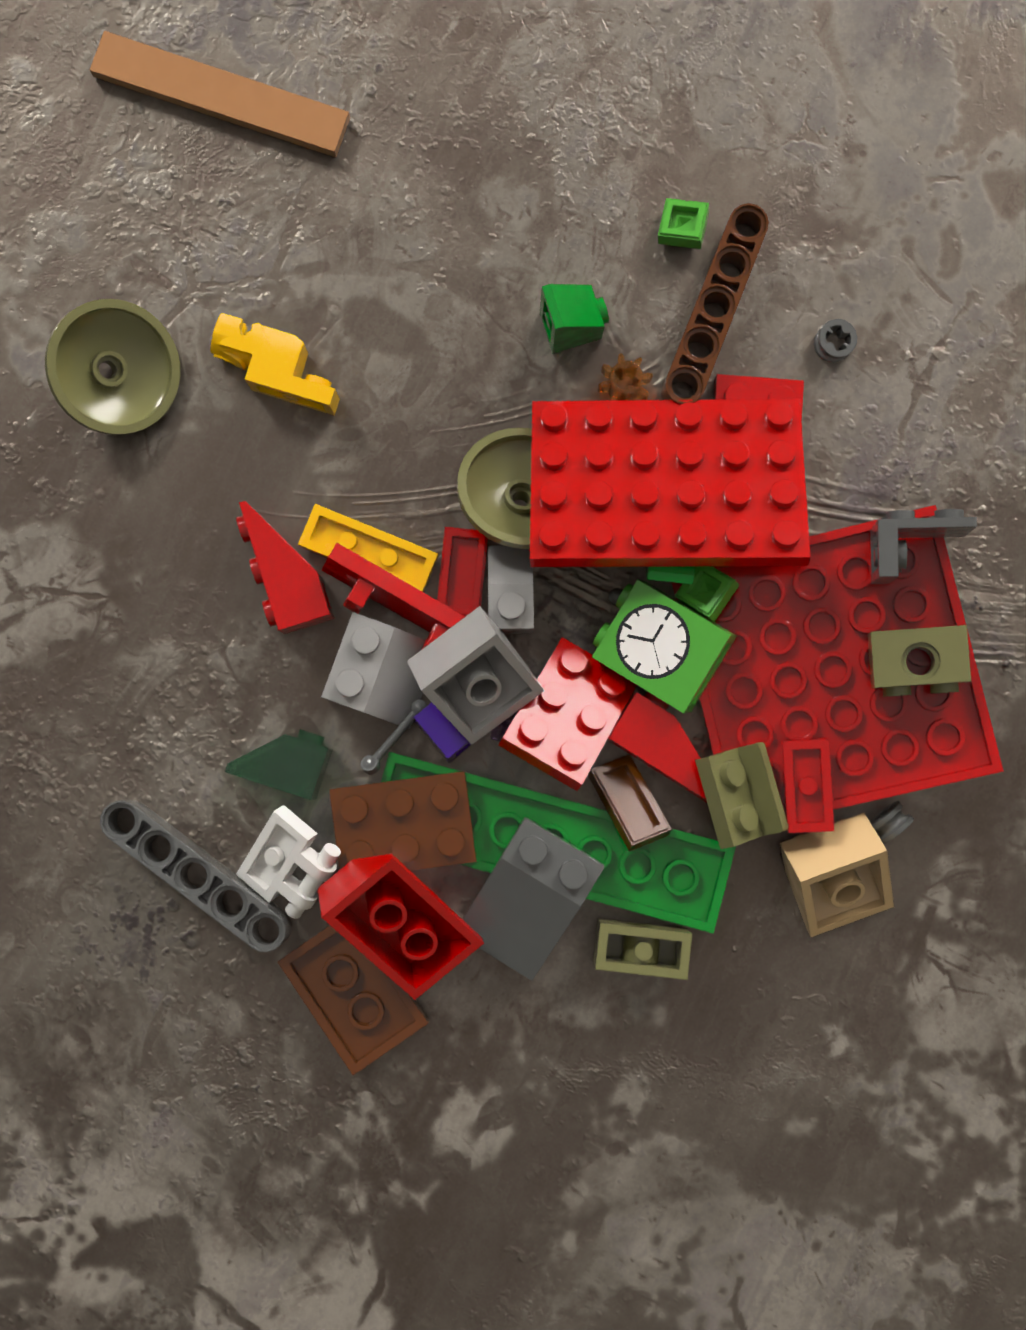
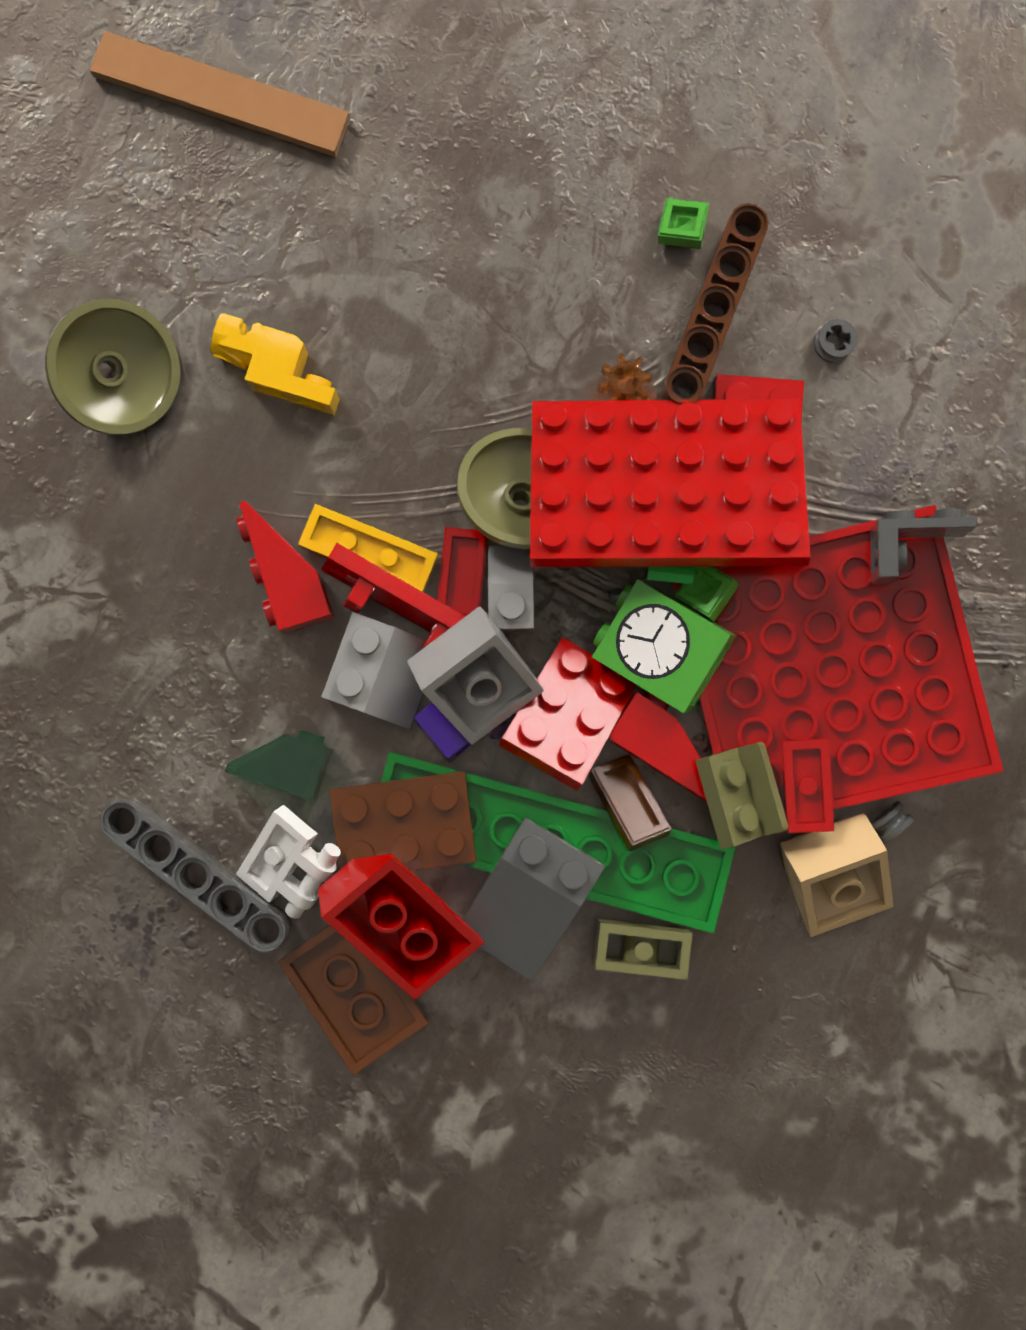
dark grey hinge [361,700,428,775] -> none
green slope [540,284,609,354] -> none
olive brick [868,625,971,697] -> none

